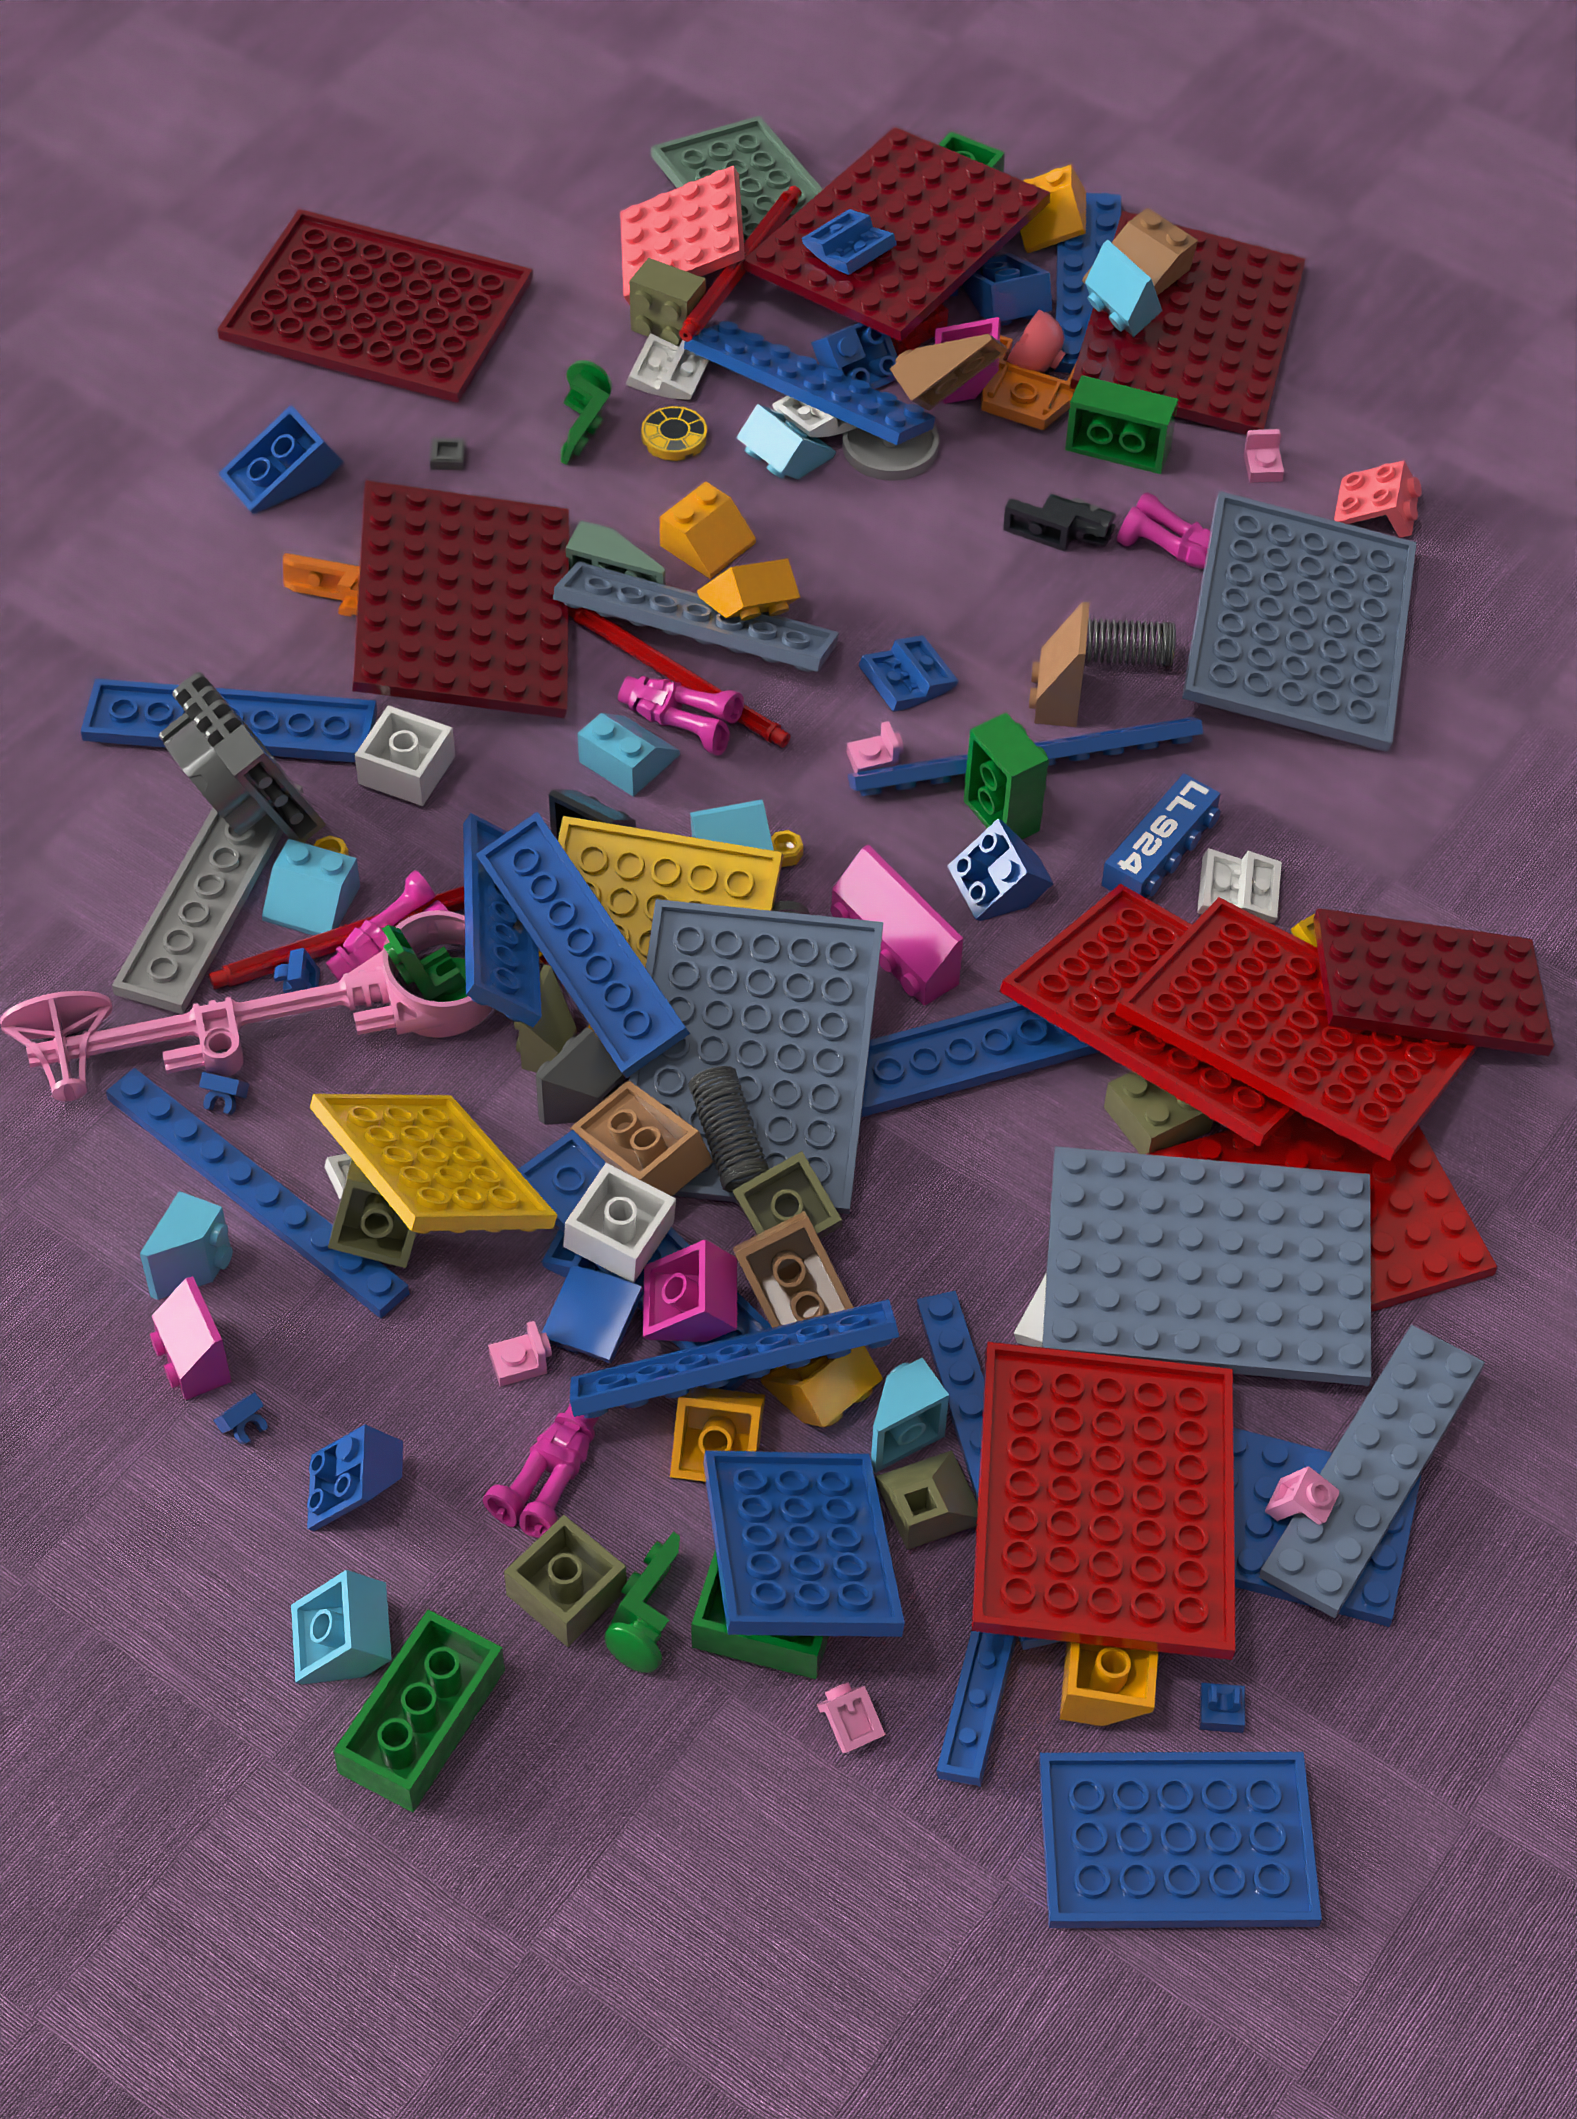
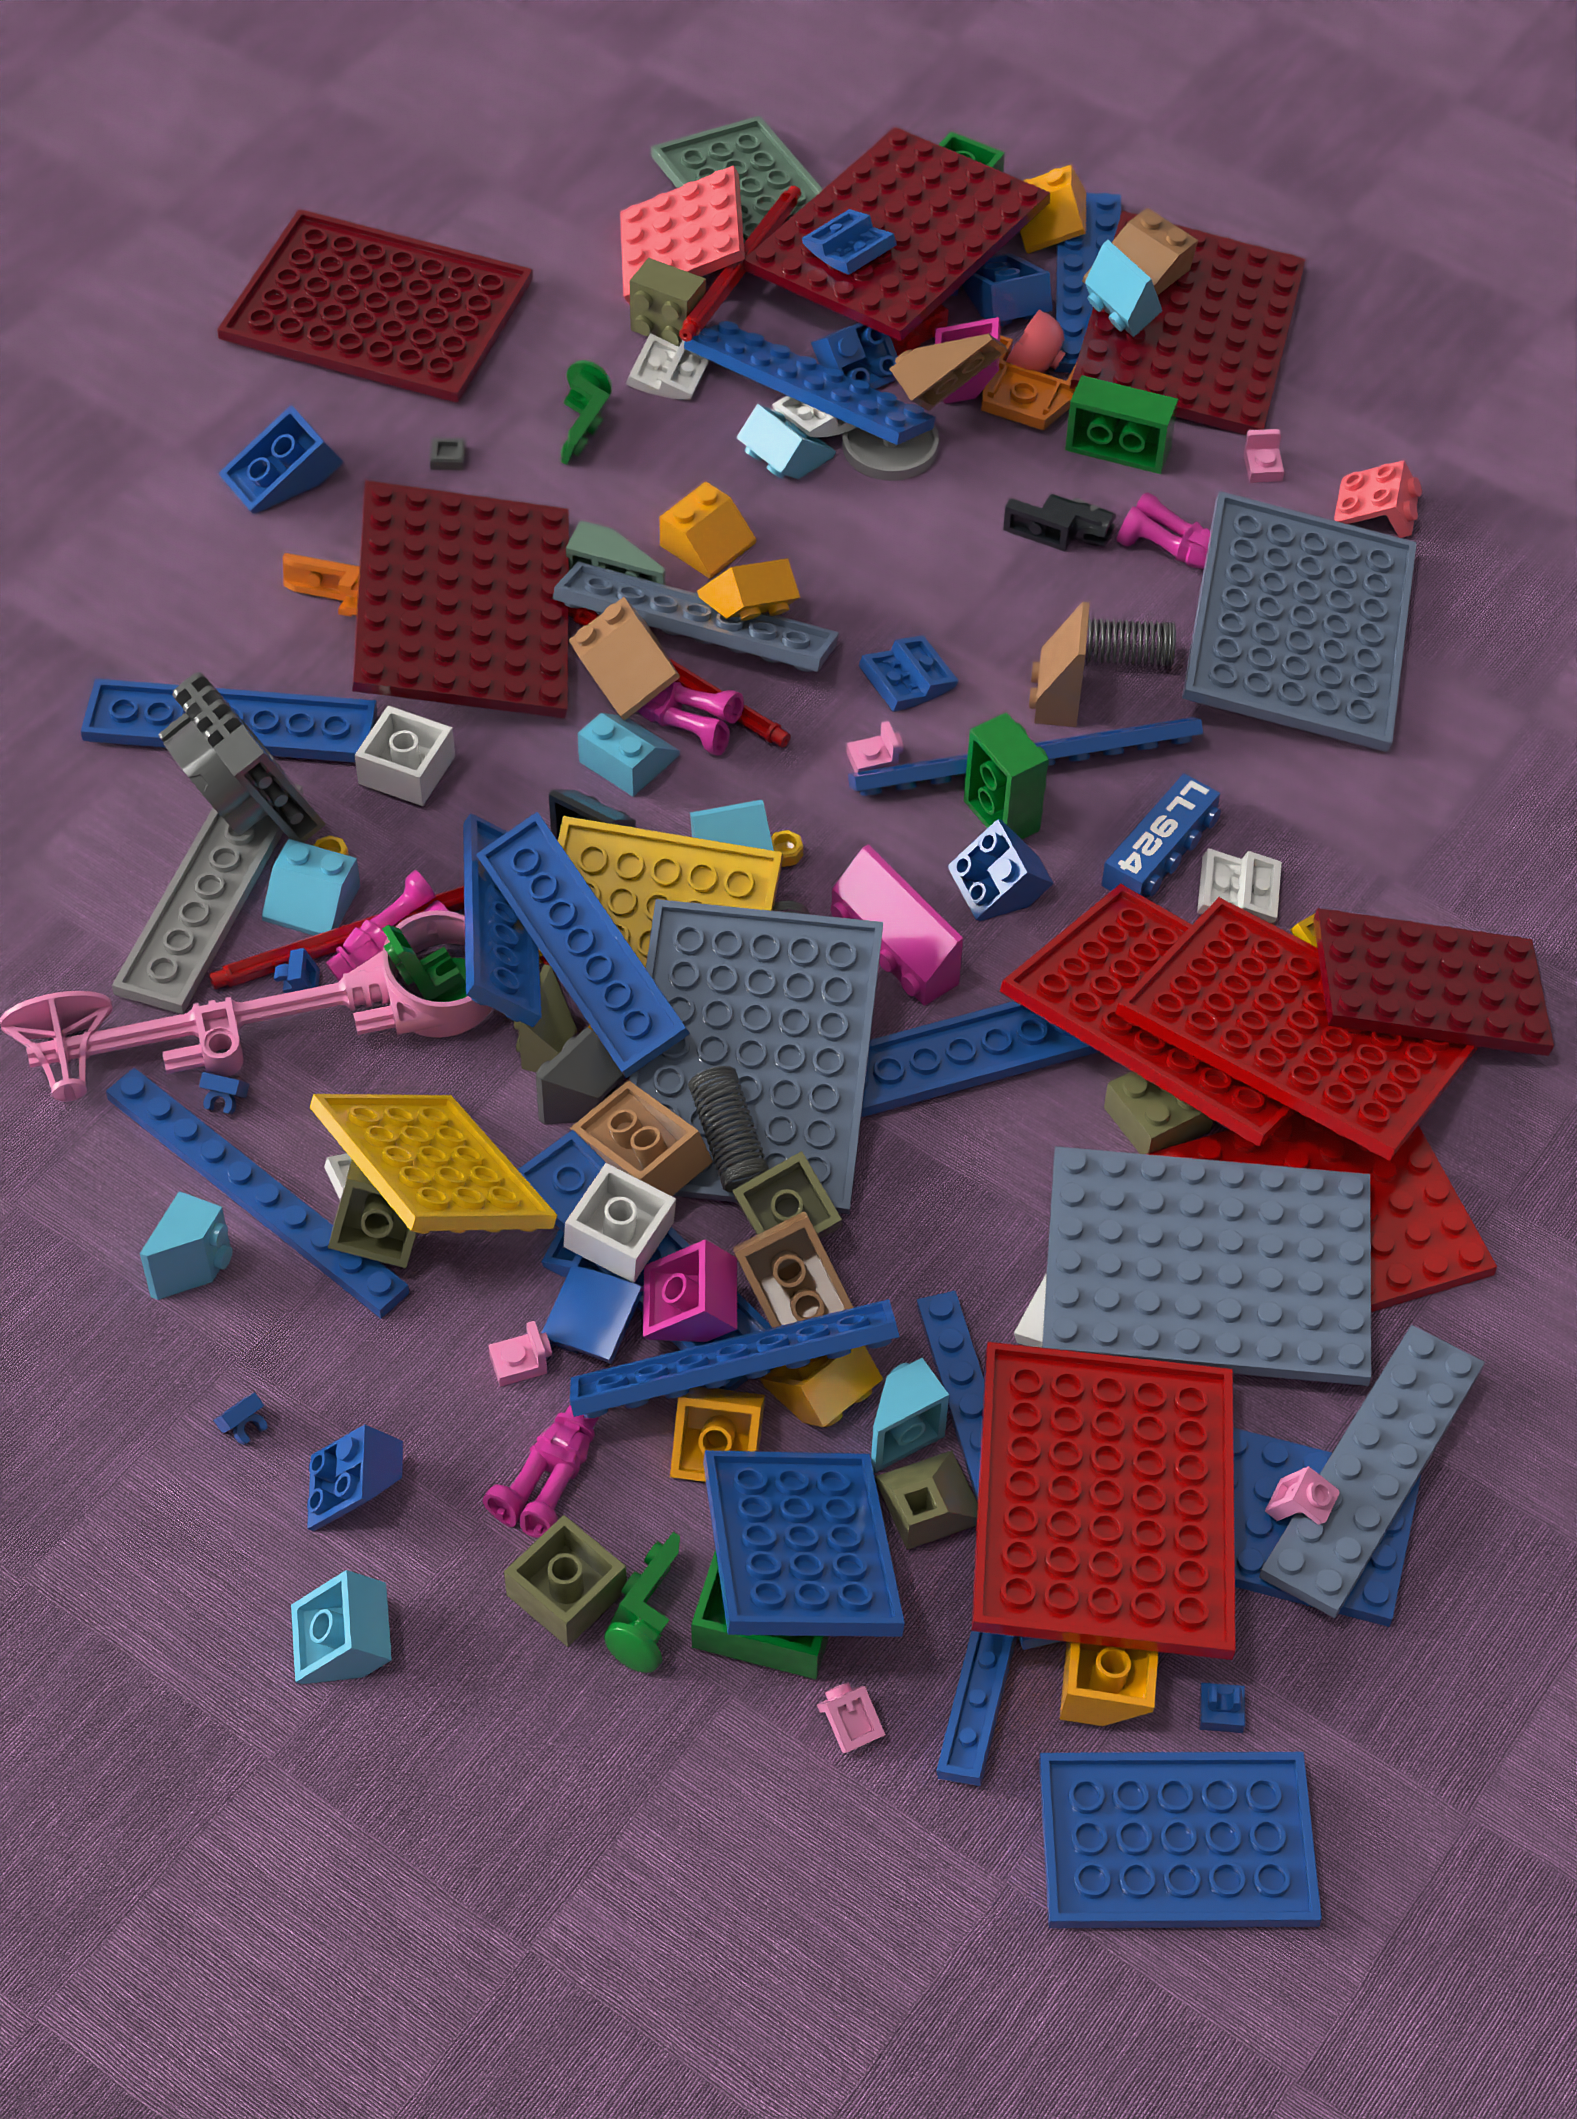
slope [149,1276,232,1401] -> none
green brick [333,1609,505,1813] -> none
tile [641,406,707,461] -> none
none -> medium nougat slope [569,597,680,721]

